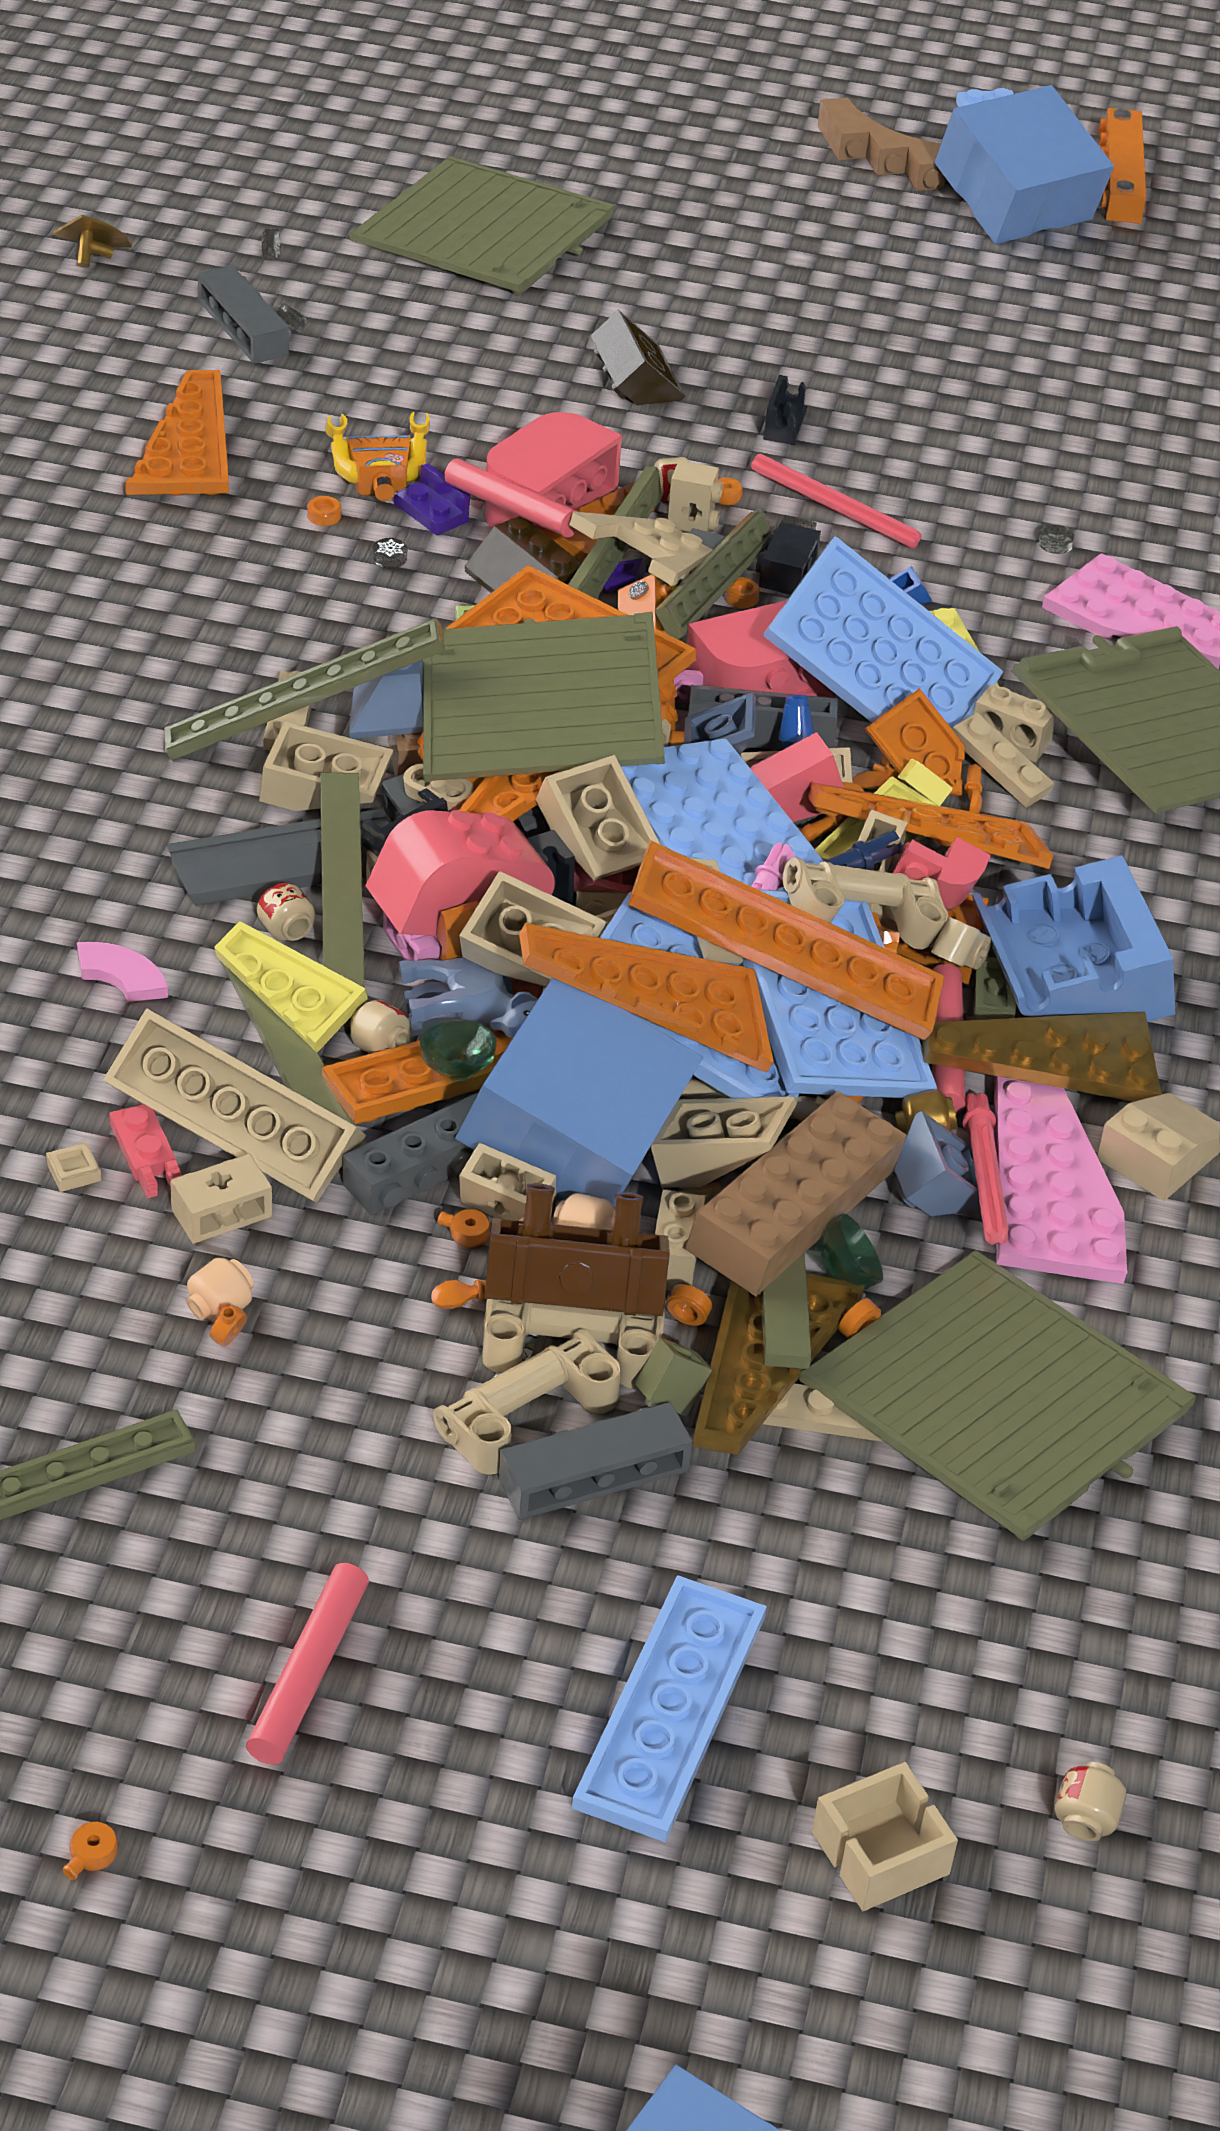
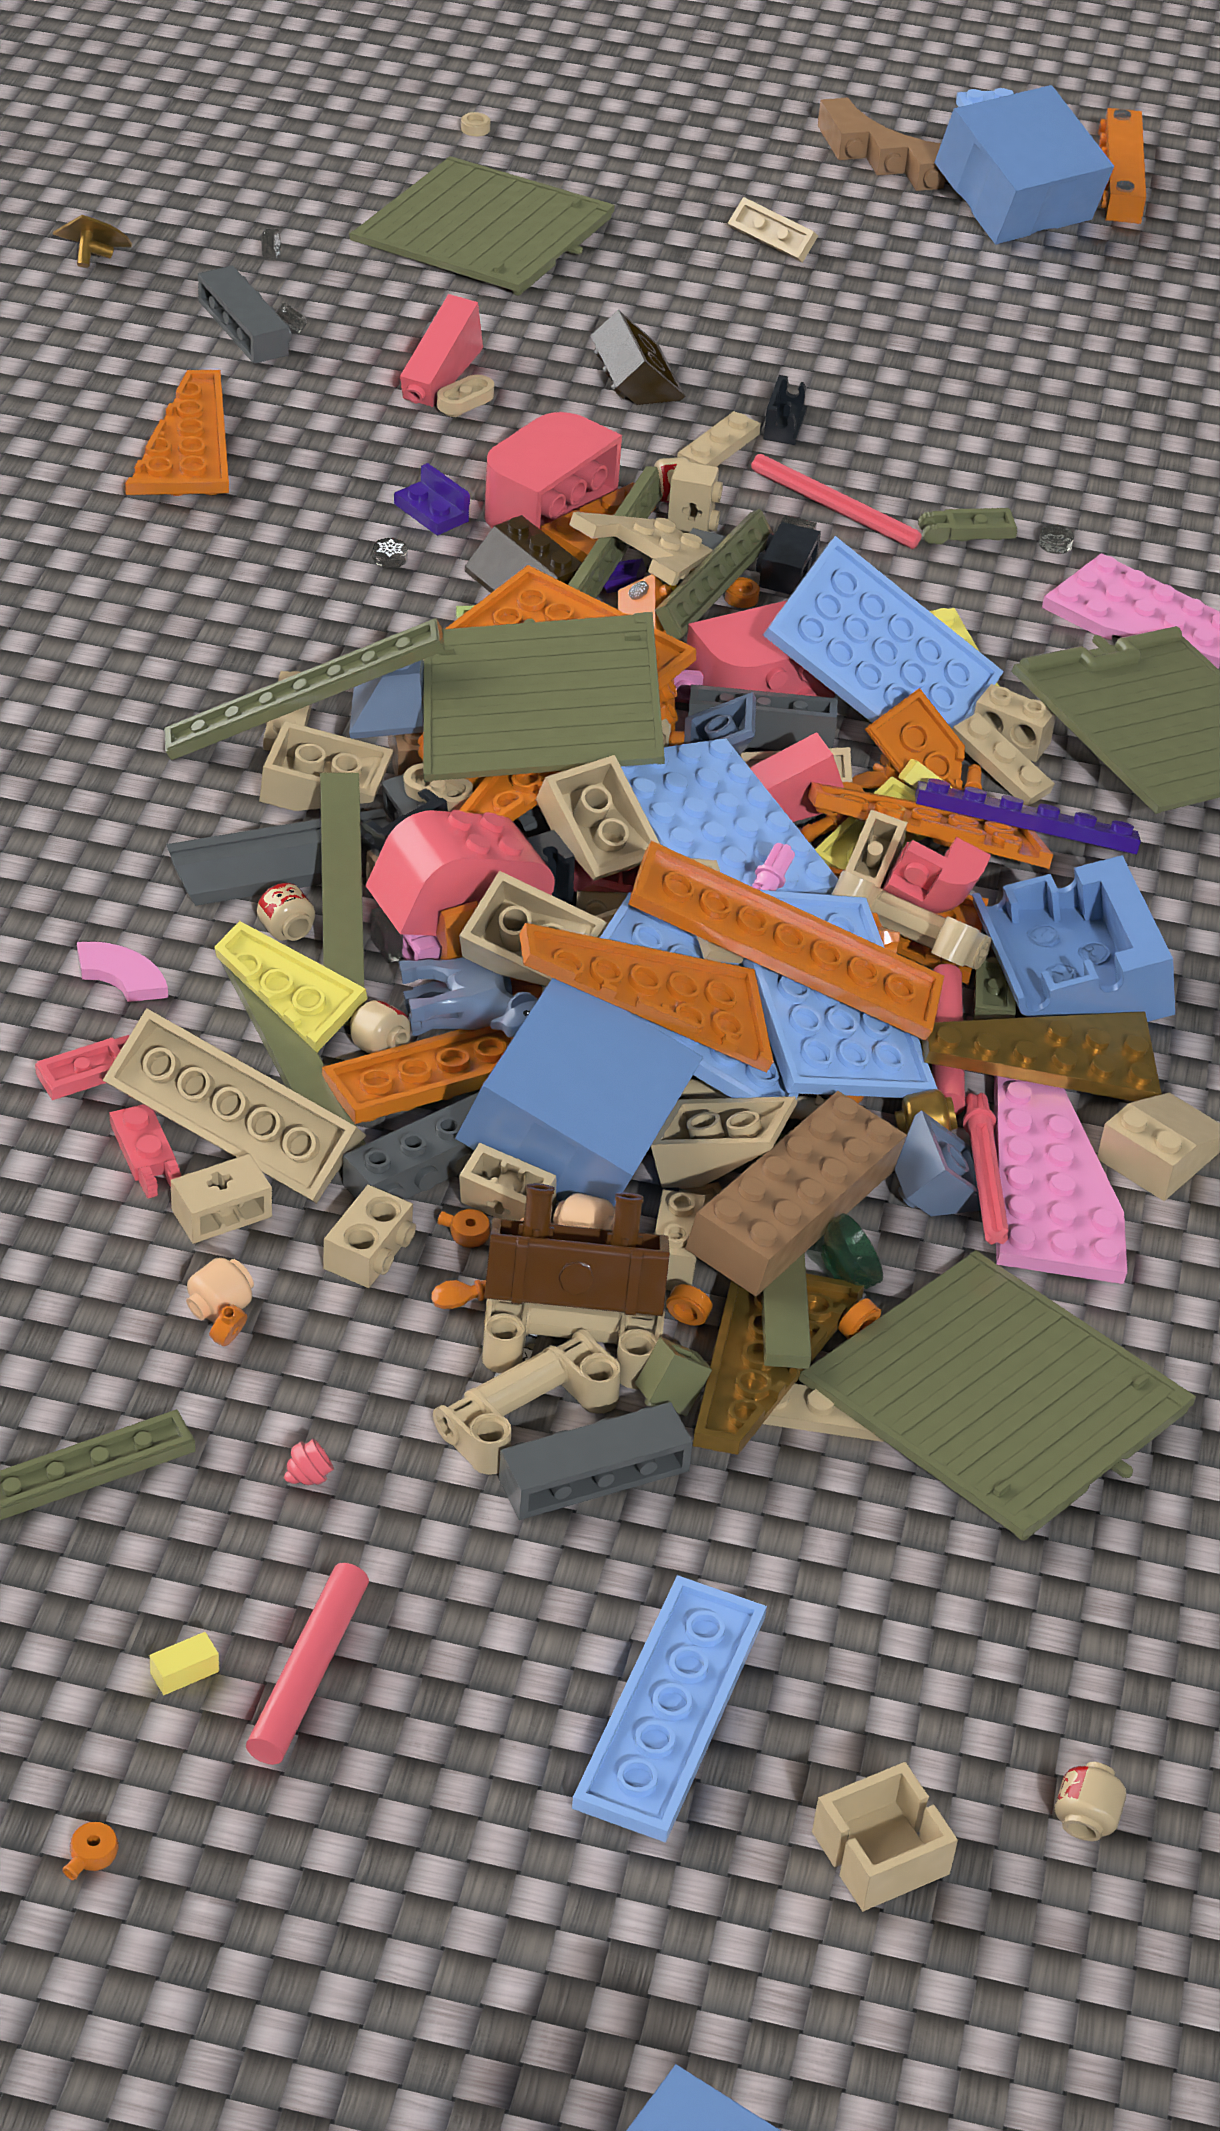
tan tile [46,1142,101,1192] -> none
orange tile [307,496,341,526] -> none
torso [325,412,430,501] -> none
clear green piece [420,1020,496,1081] -> none
coral piece [445,458,577,537] -> none
orange piece [718,478,743,505] -> none
blue cone [778,695,814,749] -> none
tan piece [783,857,948,949] -> none
dark blue pin [823,830,903,870] -> none
blue slope [890,565,932,604] -> none
none -> coral hinge [35,1035,129,1100]
none -> light yellow piece [149,1632,219,1696]
none -> coral plate [284,1439,334,1485]
none -> tan brick [323,1185,416,1288]
none -> clear smoke tile [371,907,403,963]
none -> coral slope [400,294,483,407]
none -> tan plate [437,375,494,417]
none -> tan tile [461,112,490,137]
none -> tan plate [677,411,761,467]
none -> tan plate [728,197,818,263]
none -> dark purple plate [915,778,1141,855]
none -> olive hinge [918,508,1018,545]

